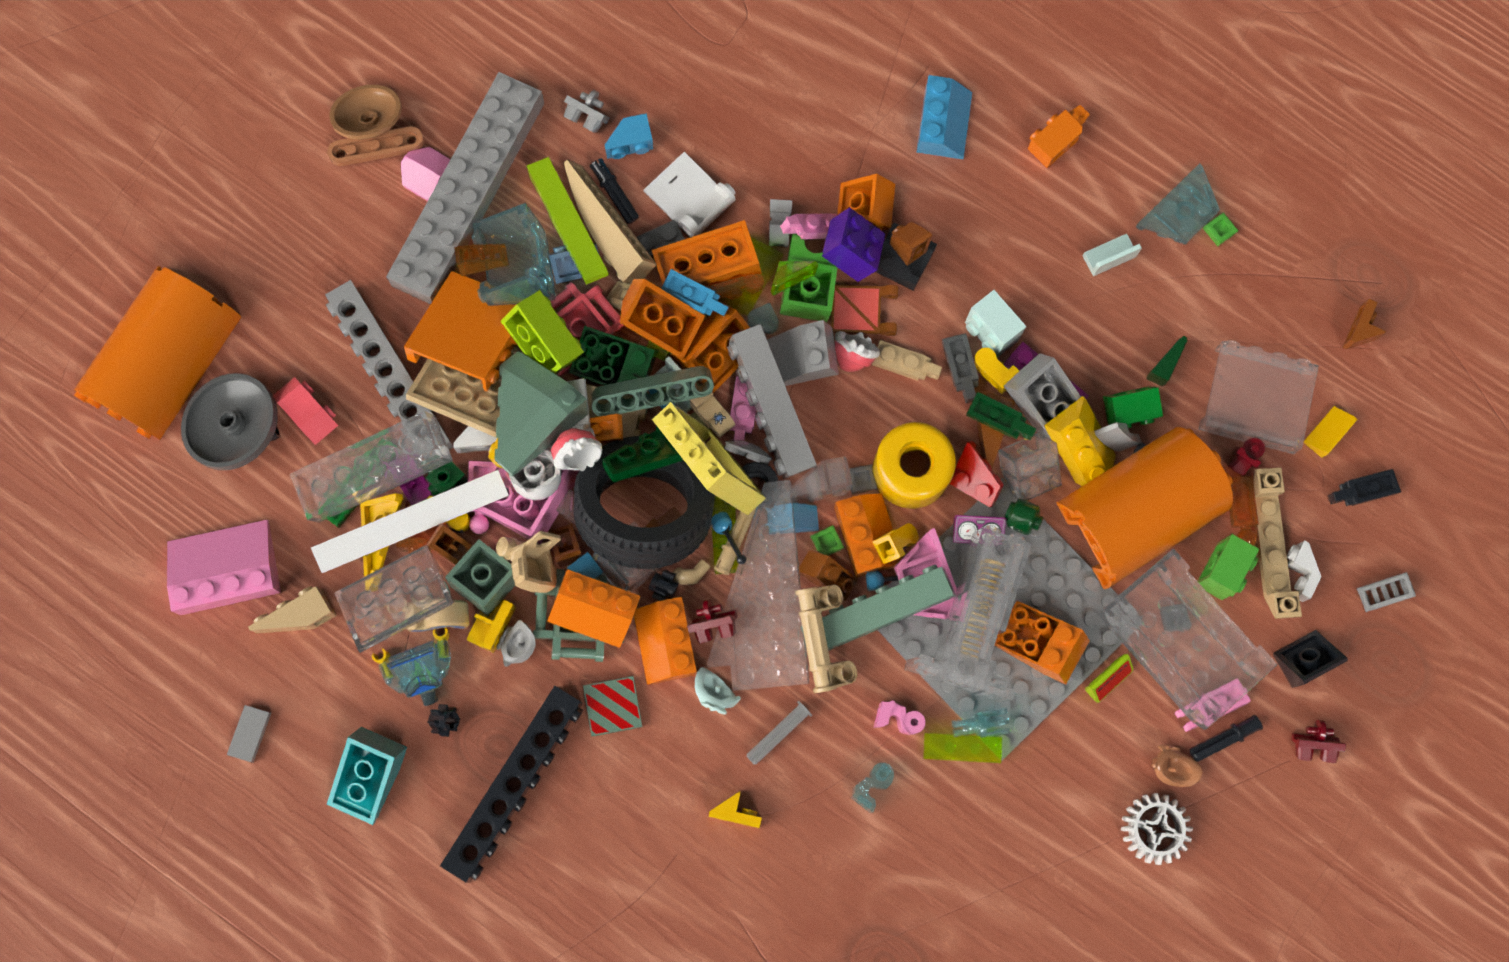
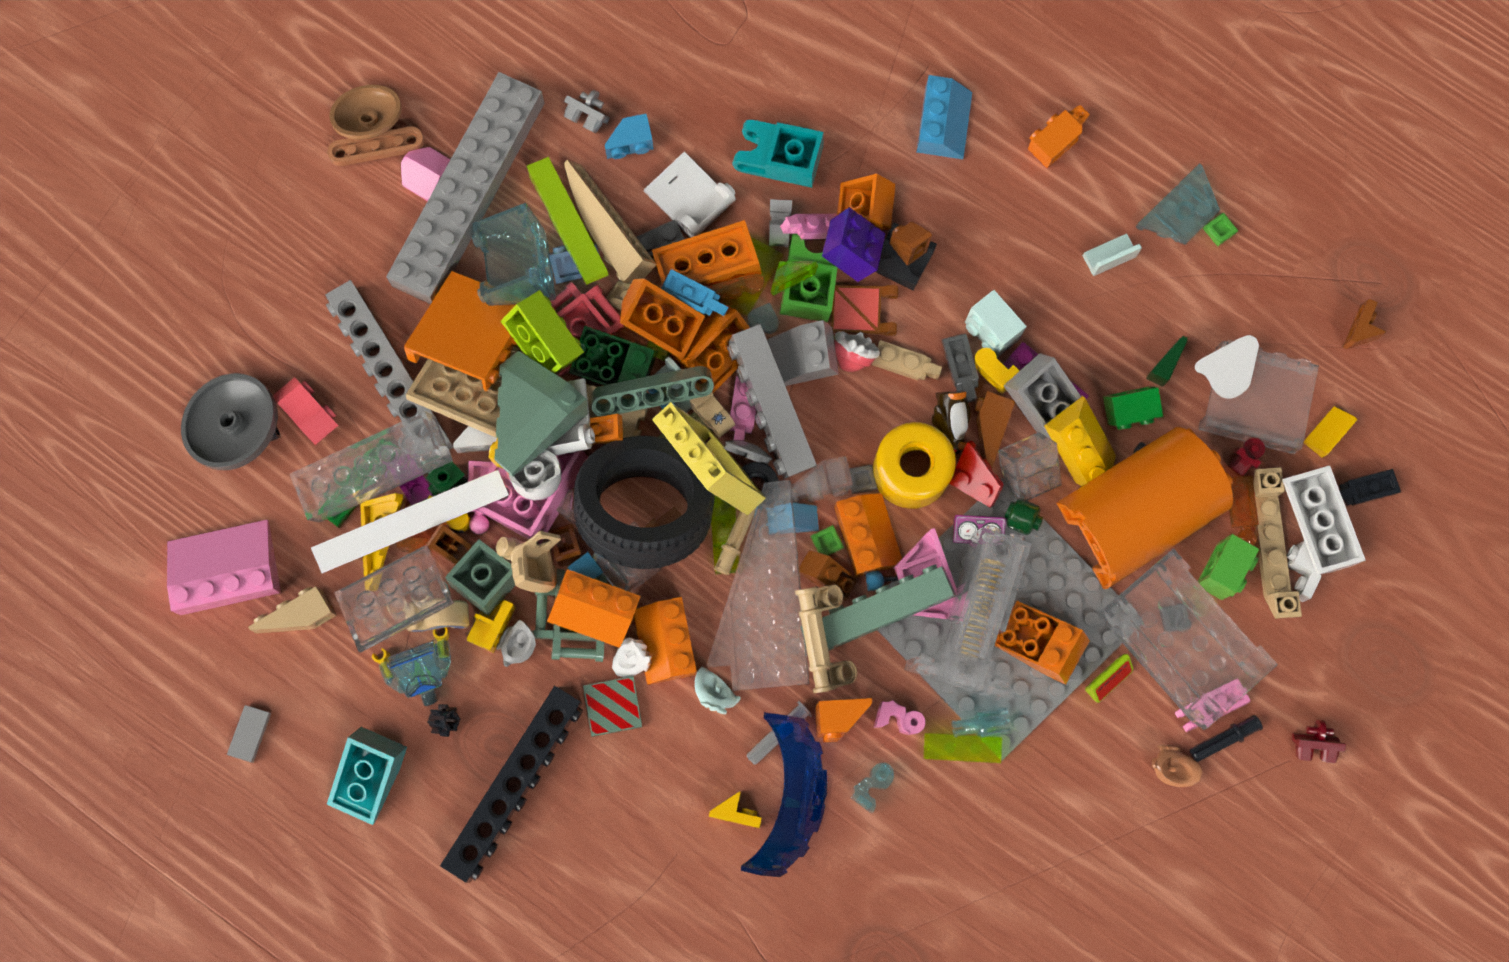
orange cylinder [74,266,241,440] -> none
clear orange slope [454,244,509,276] -> none
white hair [551,428,602,471] -> none
black axle [590,158,639,224] -> none
dark green wing [603,426,683,482] -> none
black gear [649,570,679,601] -> none
tan arm [673,559,710,585] -> none
dark red hips [687,599,738,644] -> none
hinge [711,512,747,565] -> none
yellow leg [873,523,919,564] -> none
dark green hinge [966,392,1037,441] -> none
light grey slope [1094,422,1142,452] -> none
white gear [1121,793,1193,865] -> none
black slope [1273,630,1348,688] -> none
light grey slope [1357,572,1416,612] -> none
none -> white hat [612,637,652,678]
none -> teal brick [732,120,824,188]
none -> clear blue windscreen [740,712,827,877]
none -> orange slope [815,698,872,743]
none -> animal [932,391,971,455]
none -> white sticker [1195,335,1259,399]
none -> white slope [1282,466,1366,575]

